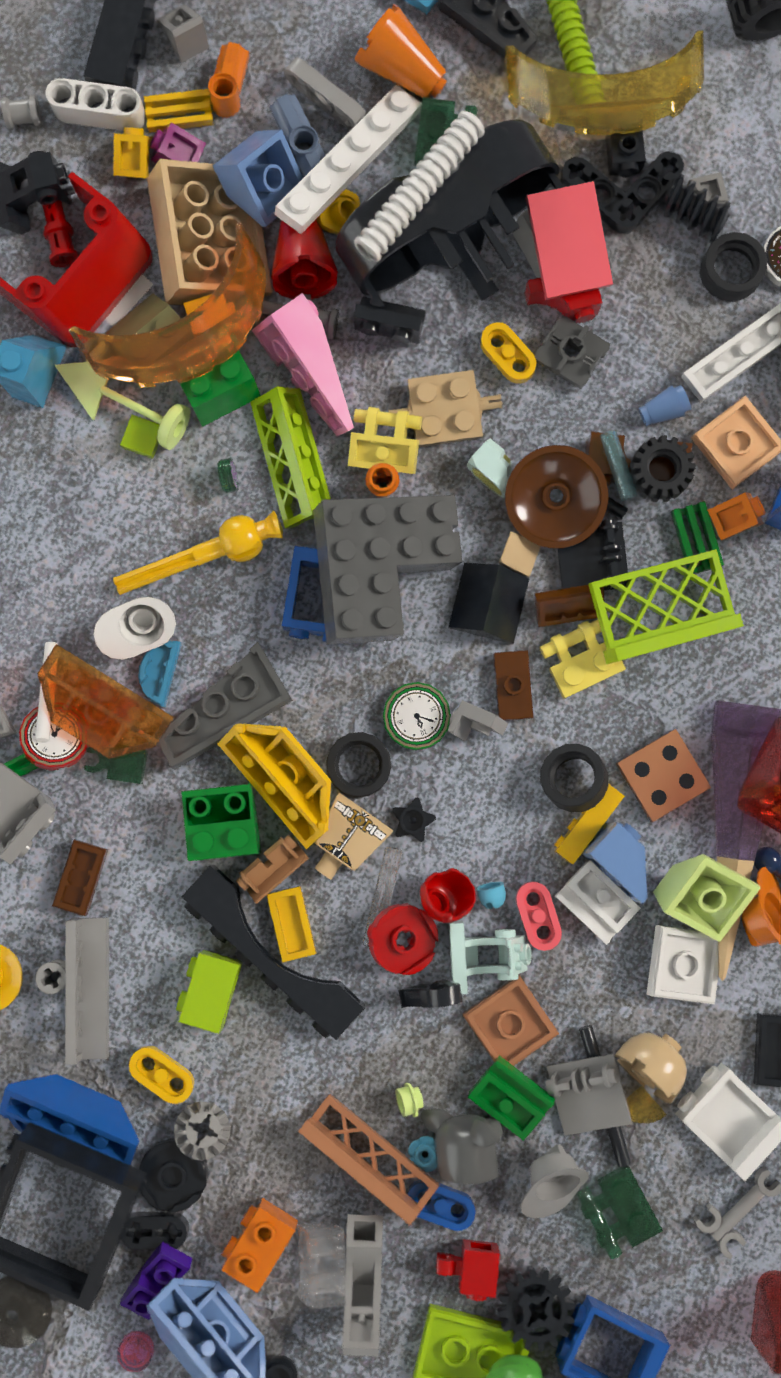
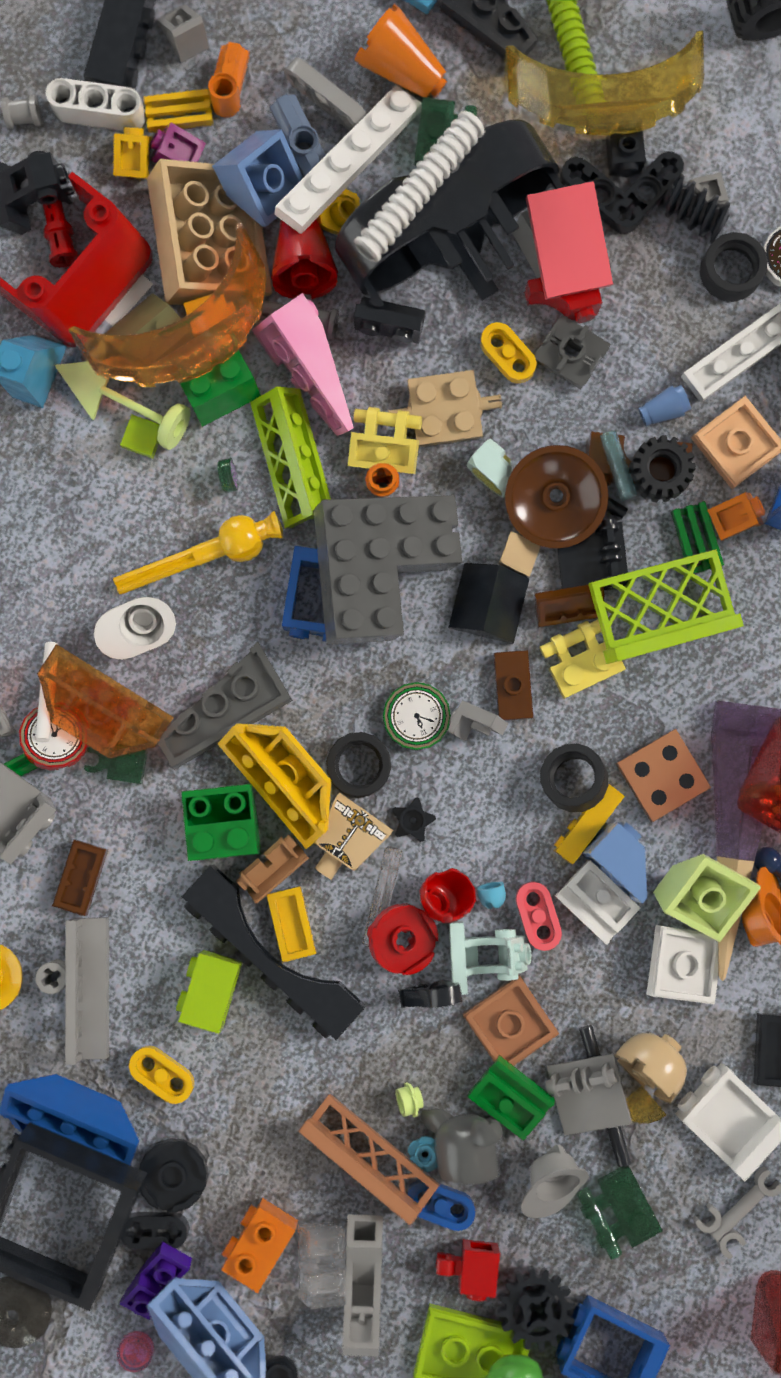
dark azure tile [138,641,182,708] -> none
light grey gear [174,1101,231,1160] -> none

